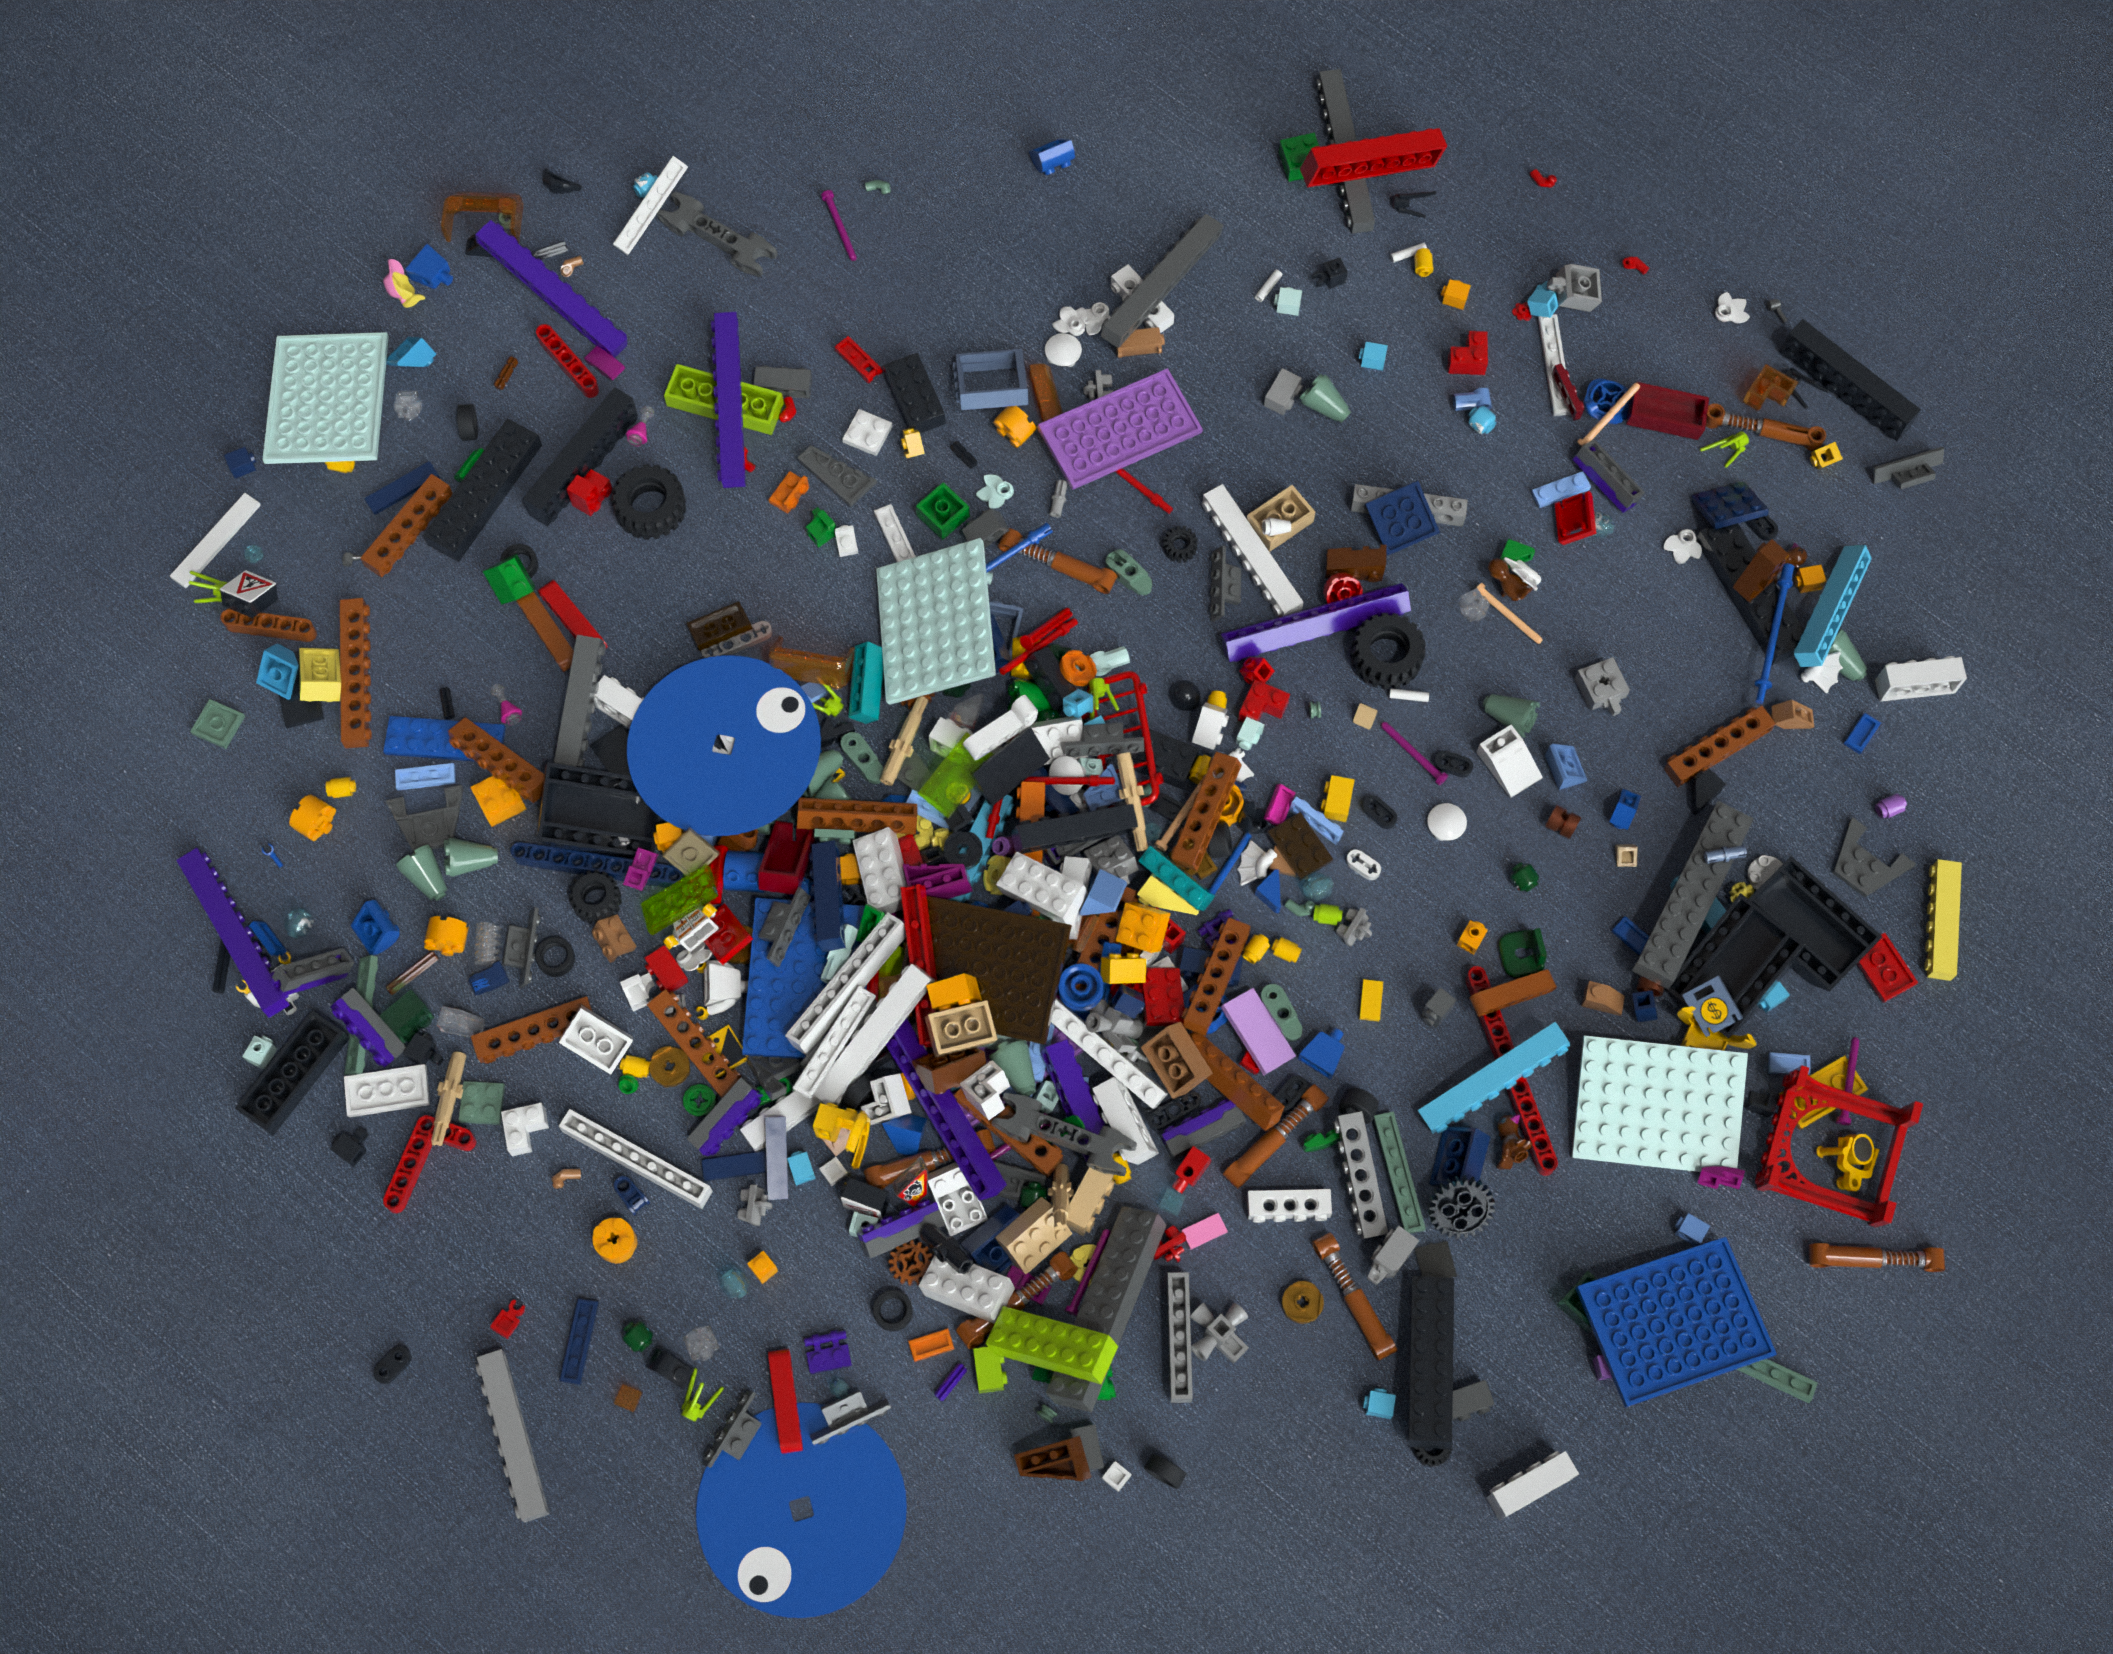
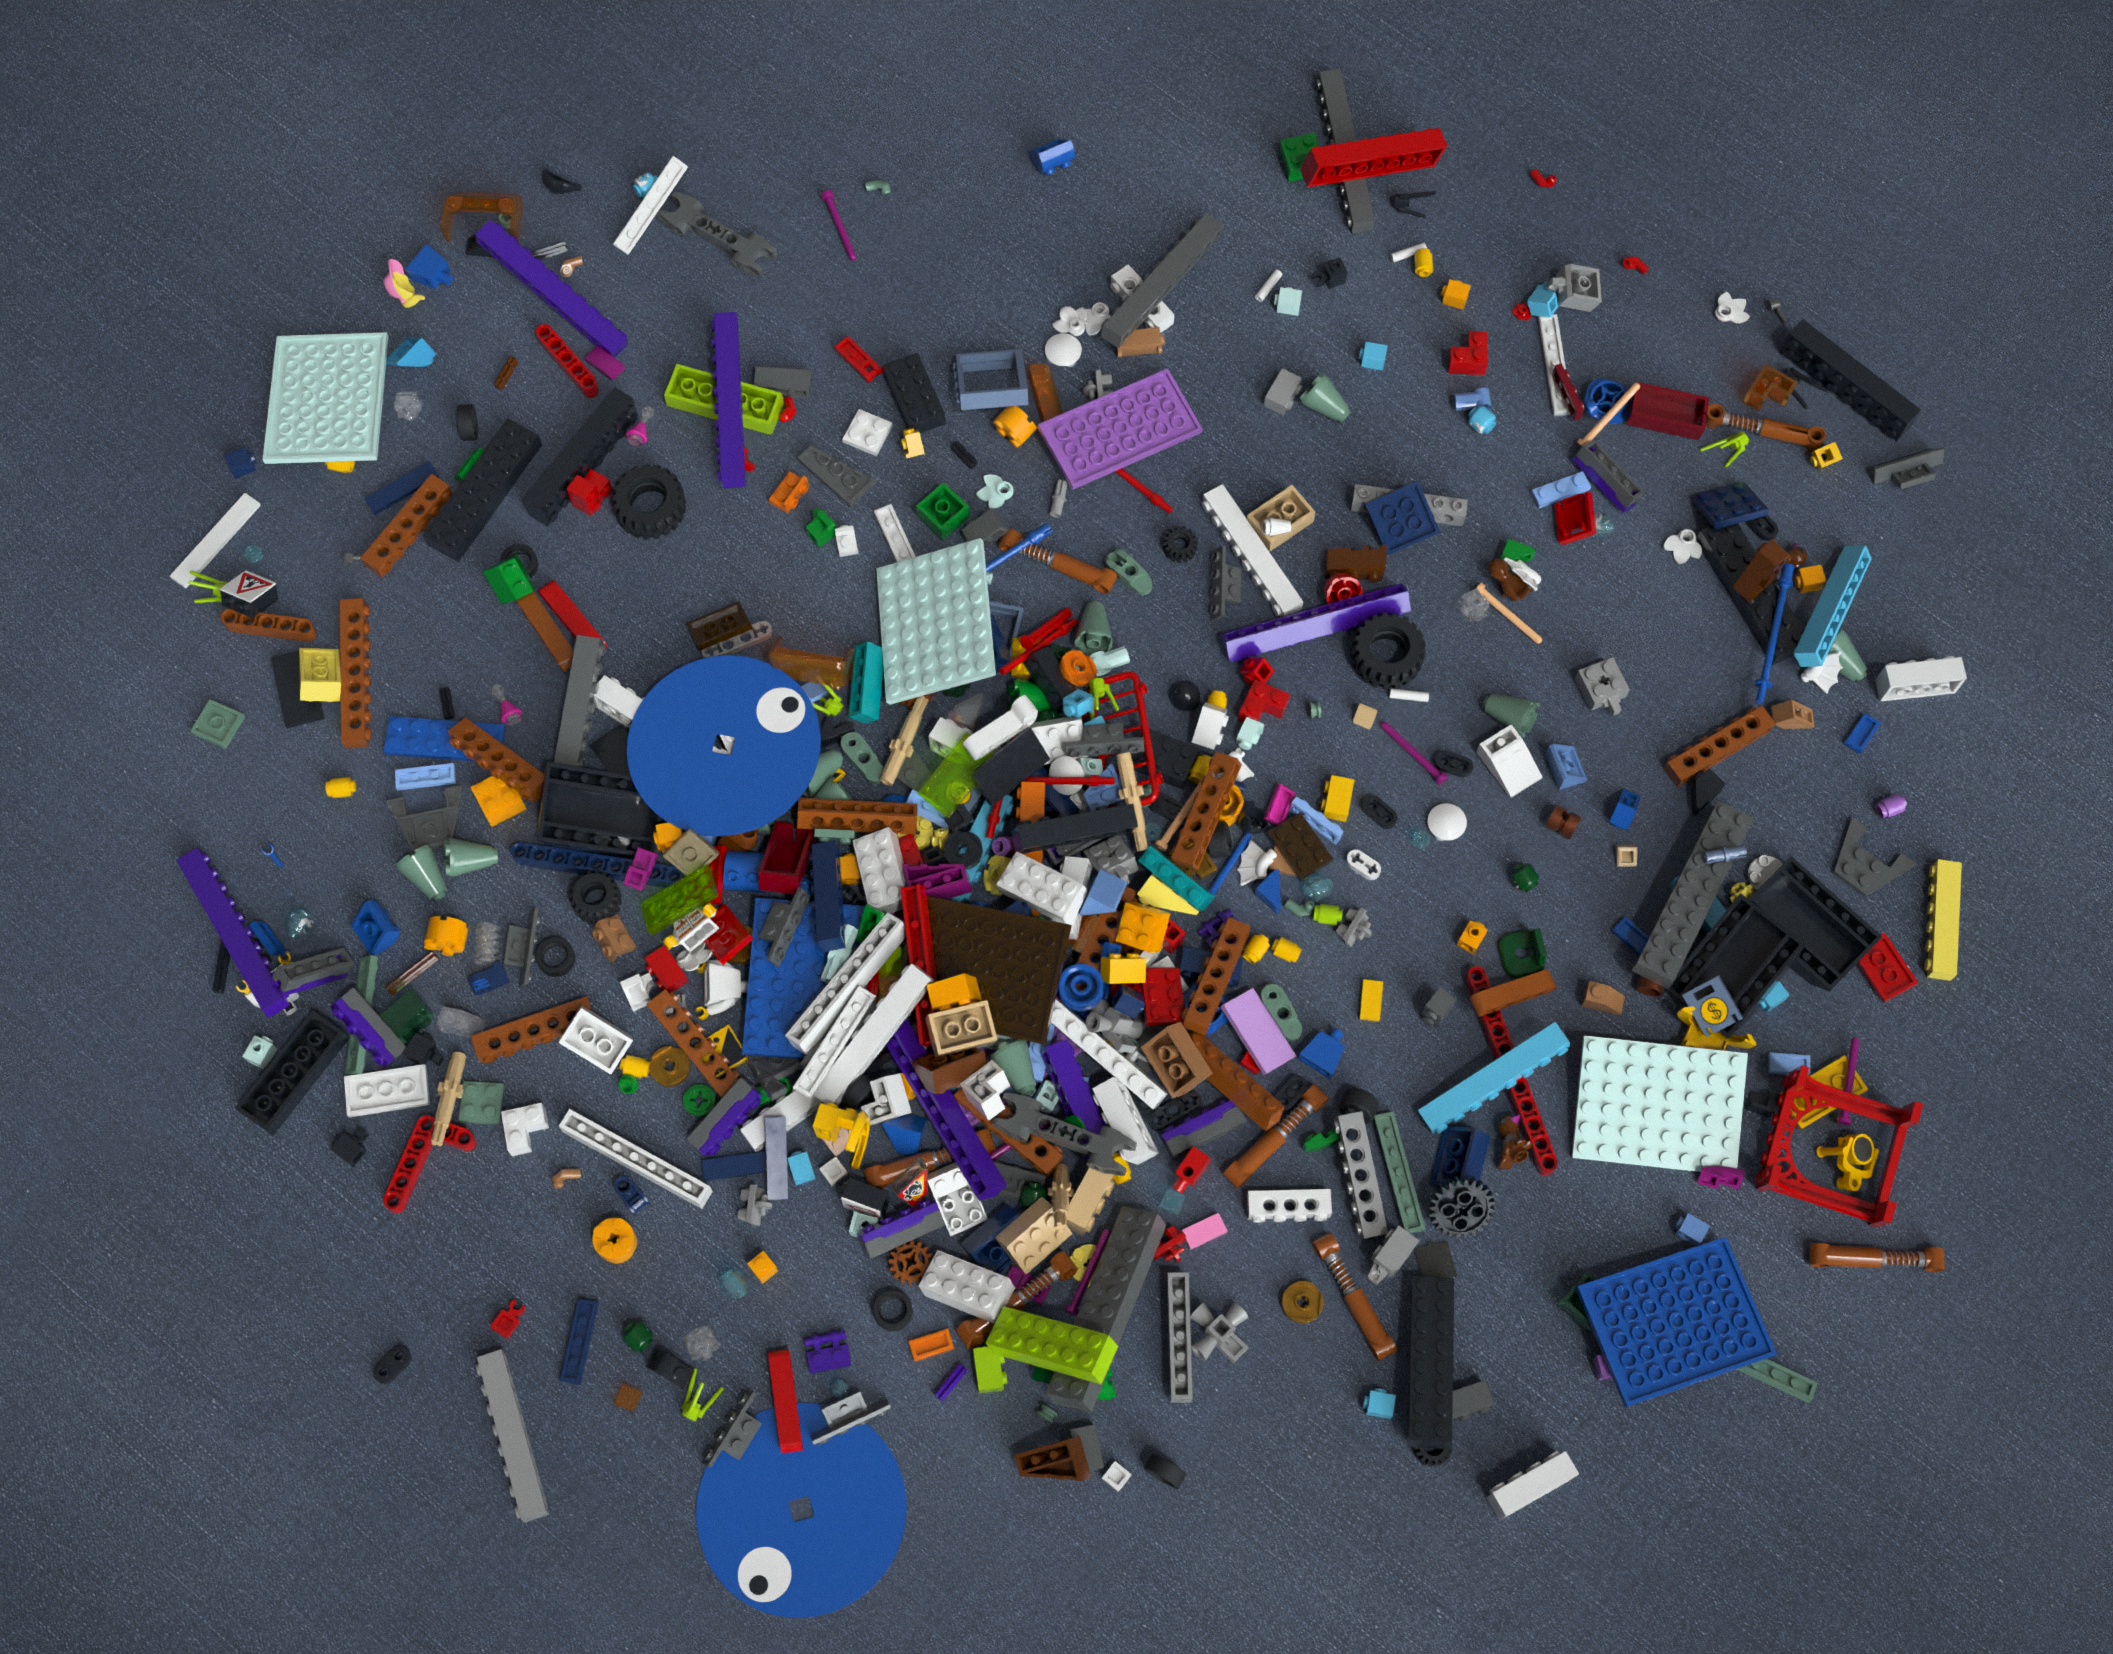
dark azure slope [256,643,299,700] -> none
light orange brick [289,794,336,841] -> none
black piece [920,1224,973,1274] -> none
dark blue brick [1632,990,1658,1023] -> none
none -> sand green cone [1075,601,1113,655]
none -> clear light blue plate [1411,830,1431,849]

